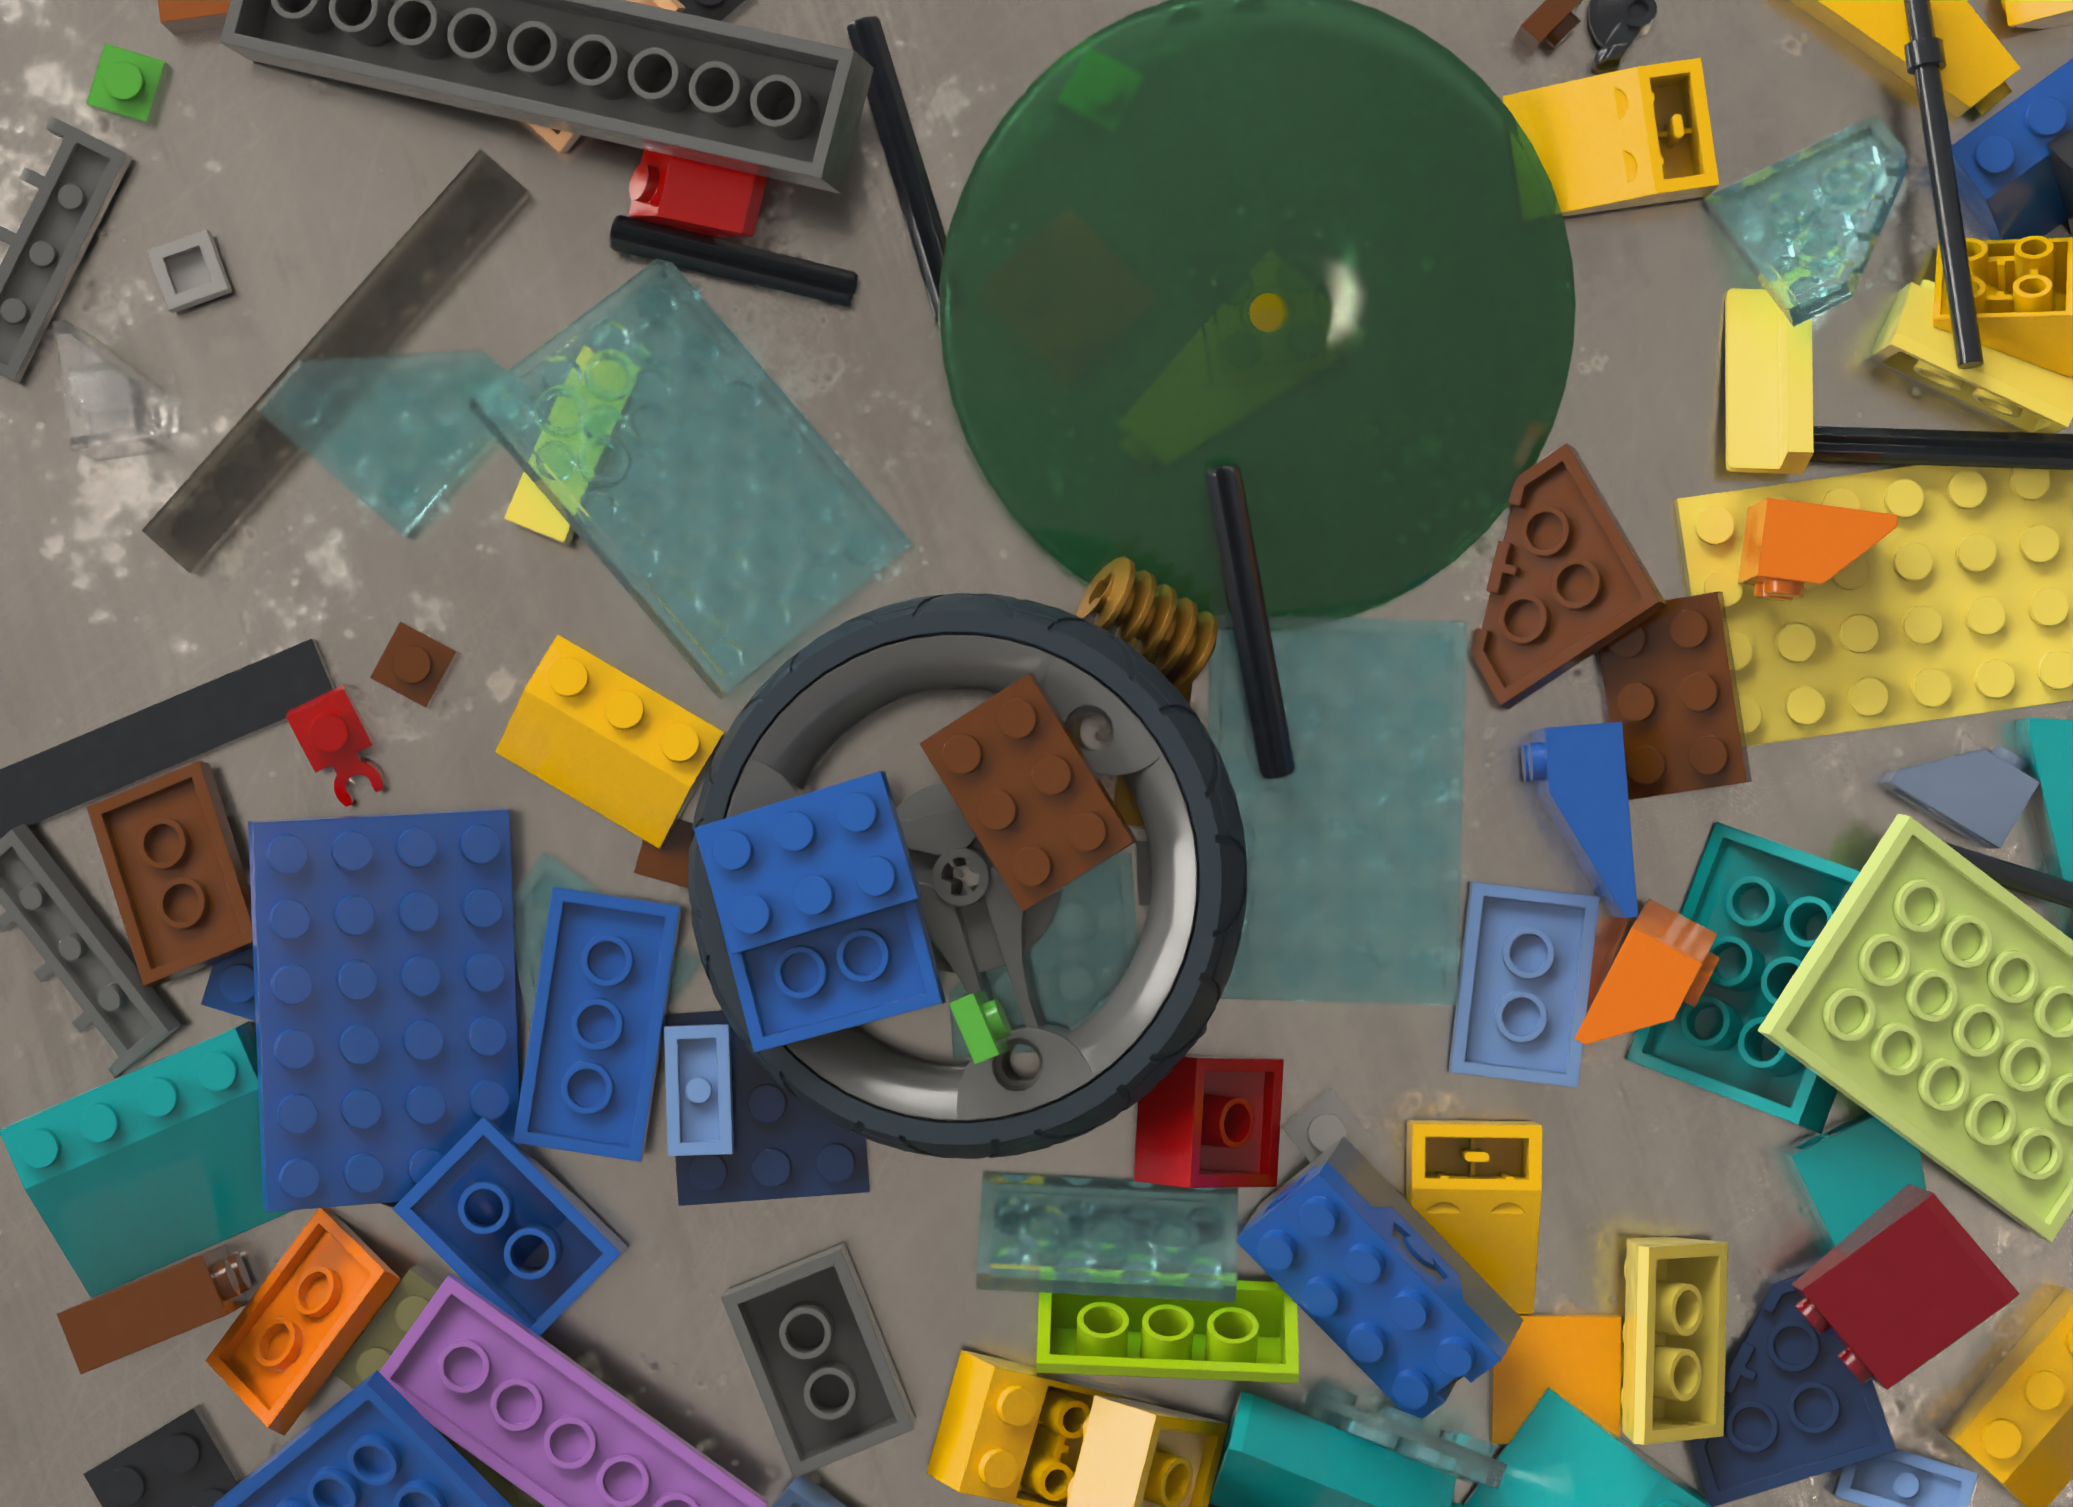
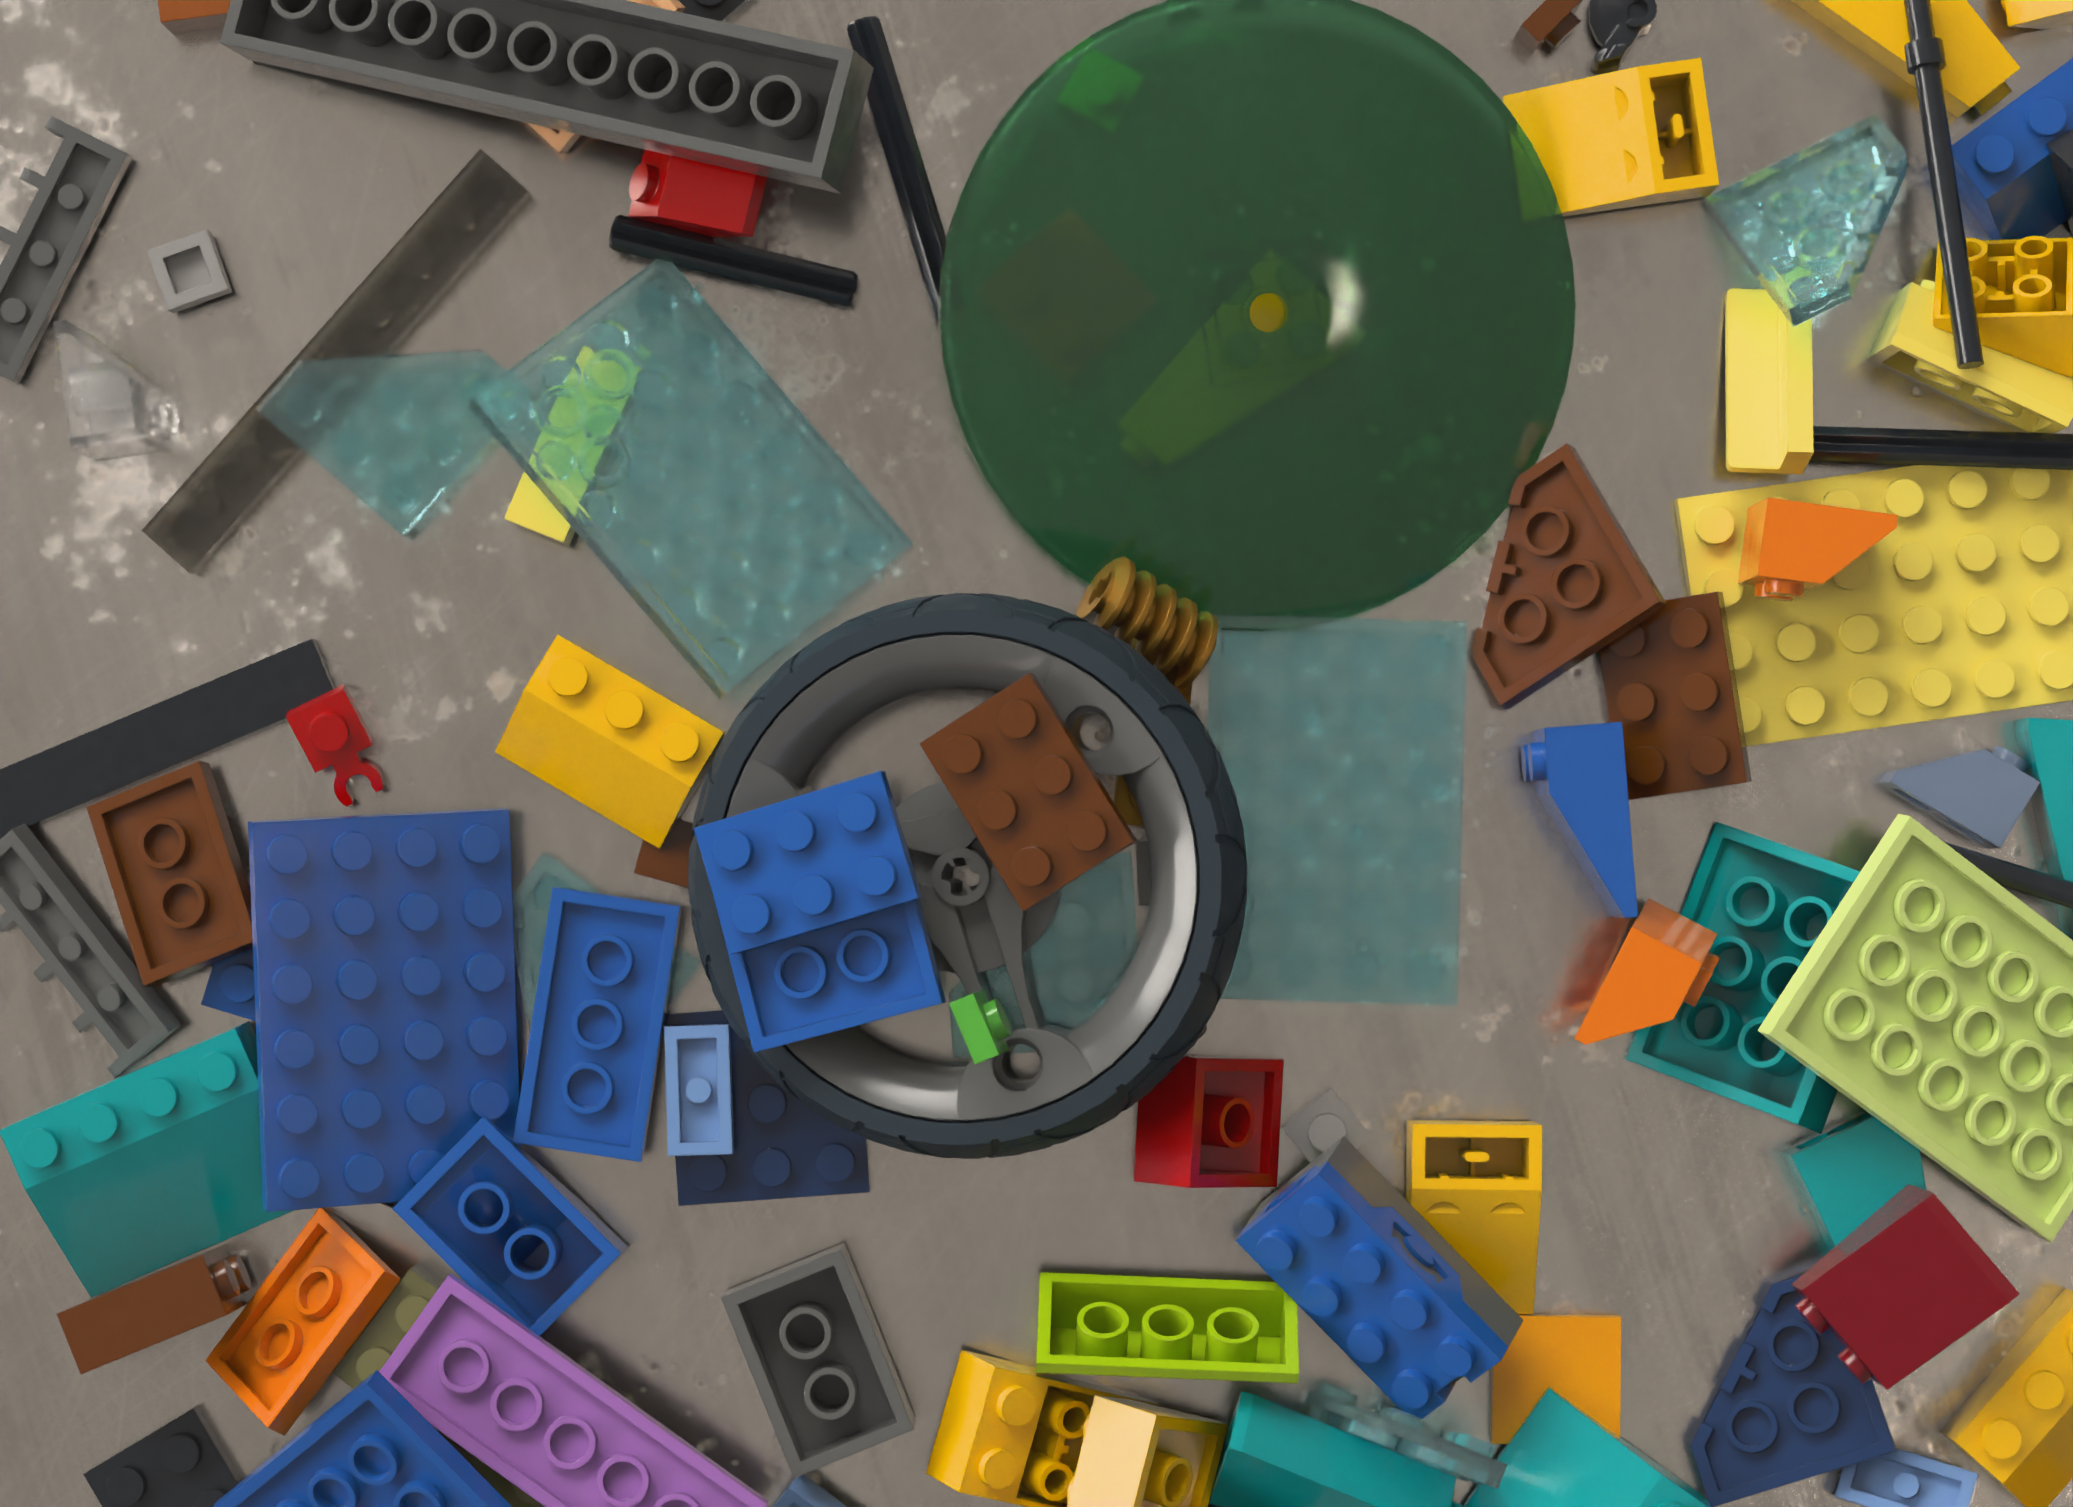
bright green plate [86,43,170,126] -> none
reddish brown plate [370,622,459,708] -> none
clear light blue plate [976,1173,1238,1302] -> none
black axle [1205,463,1295,779] -> none
medium blue plate [1448,882,1600,1088] -> none
light yellow slope [1621,1237,1728,1445] -> none

